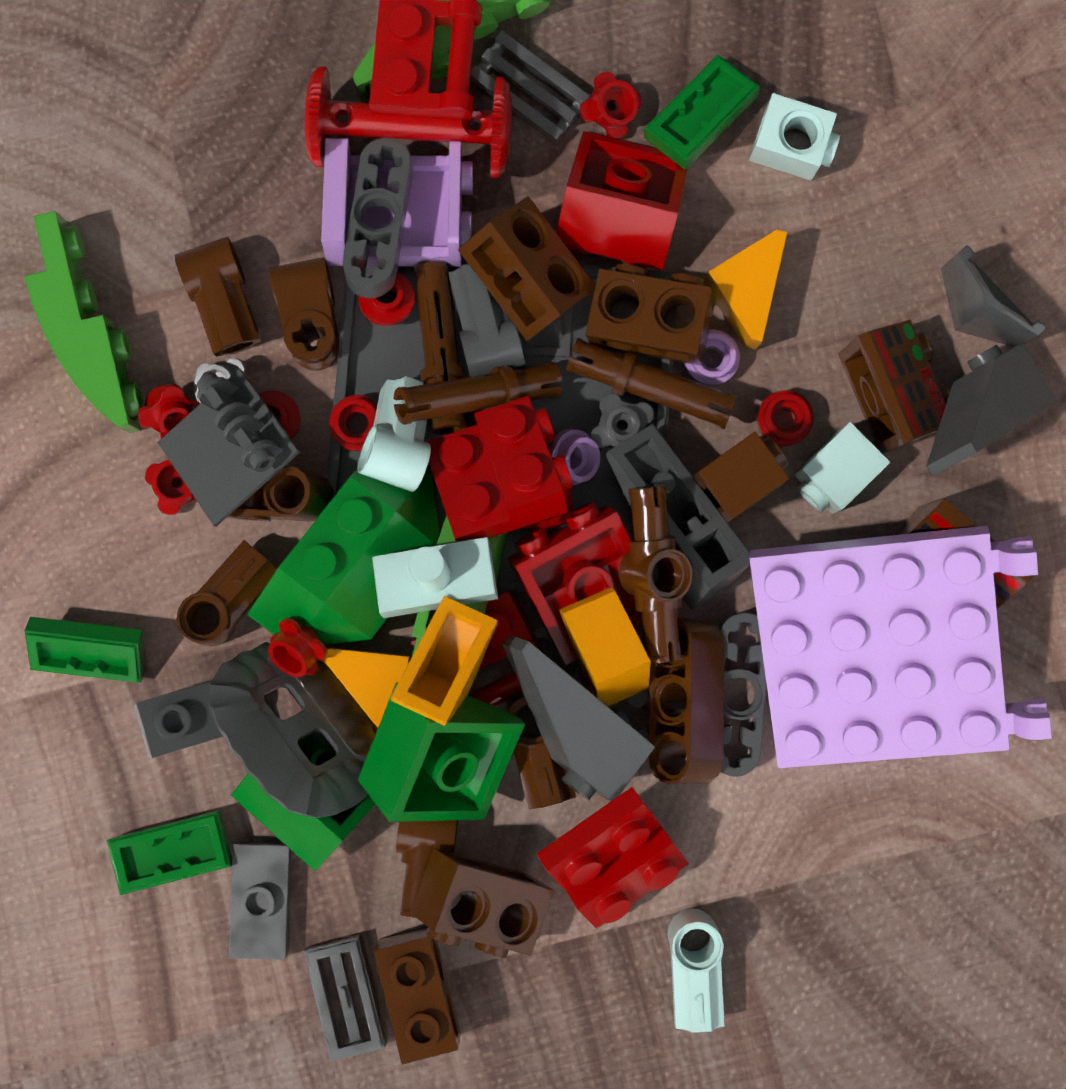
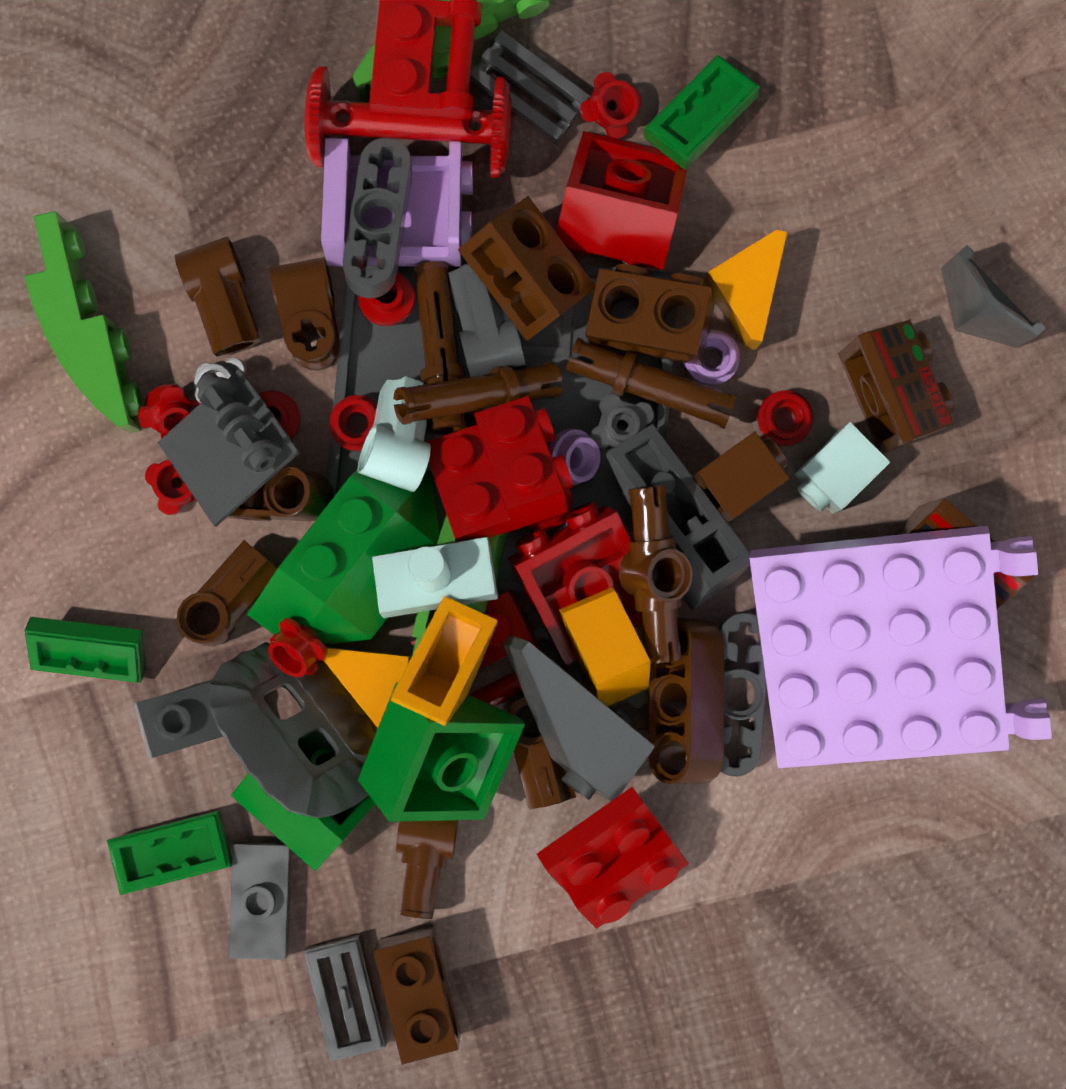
reddish brown brick [410,848,554,958] -> none
light aqua piece [667,908,725,1033] -> none
light aqua brick [749,93,840,181] -> none
dark grey slope [926,343,1057,476] -> none

